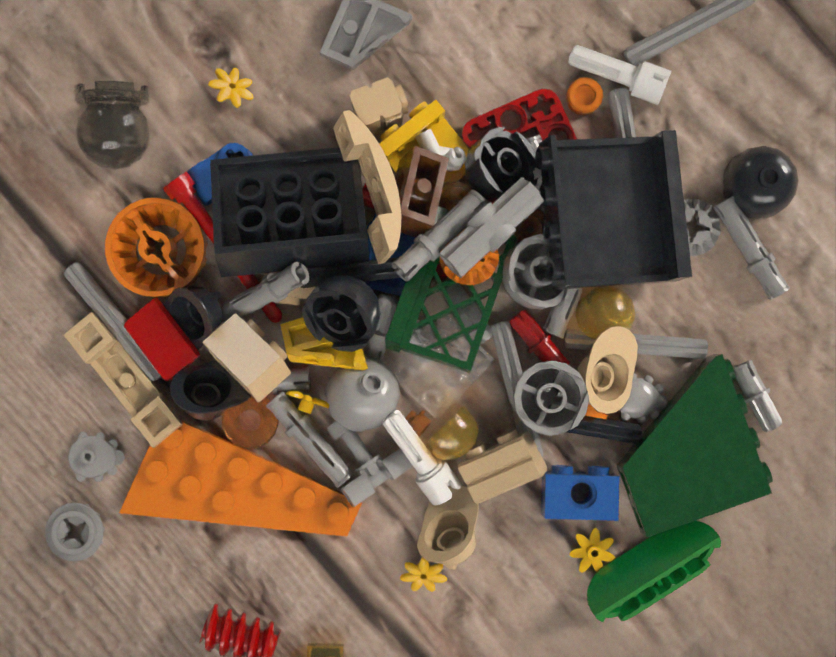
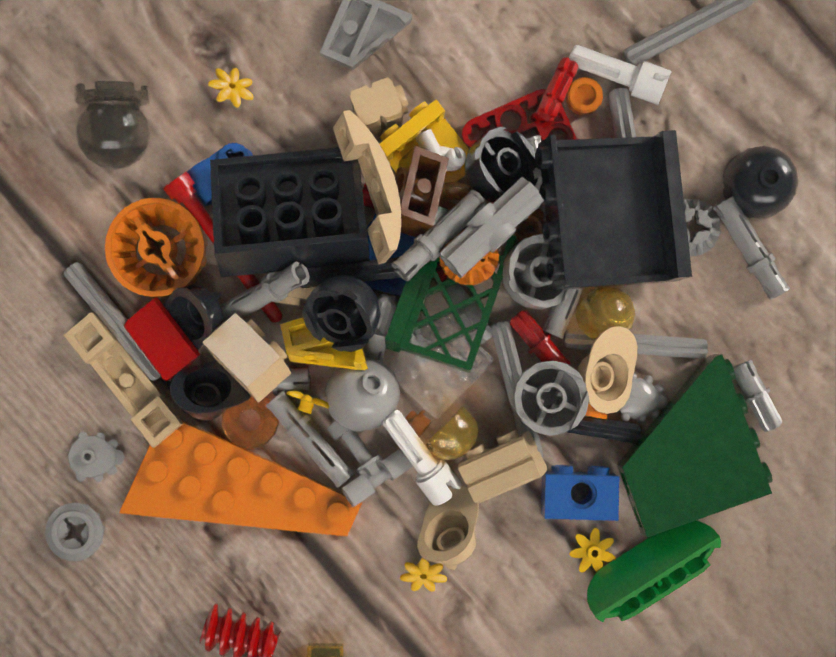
none -> red axle [536,57,579,122]

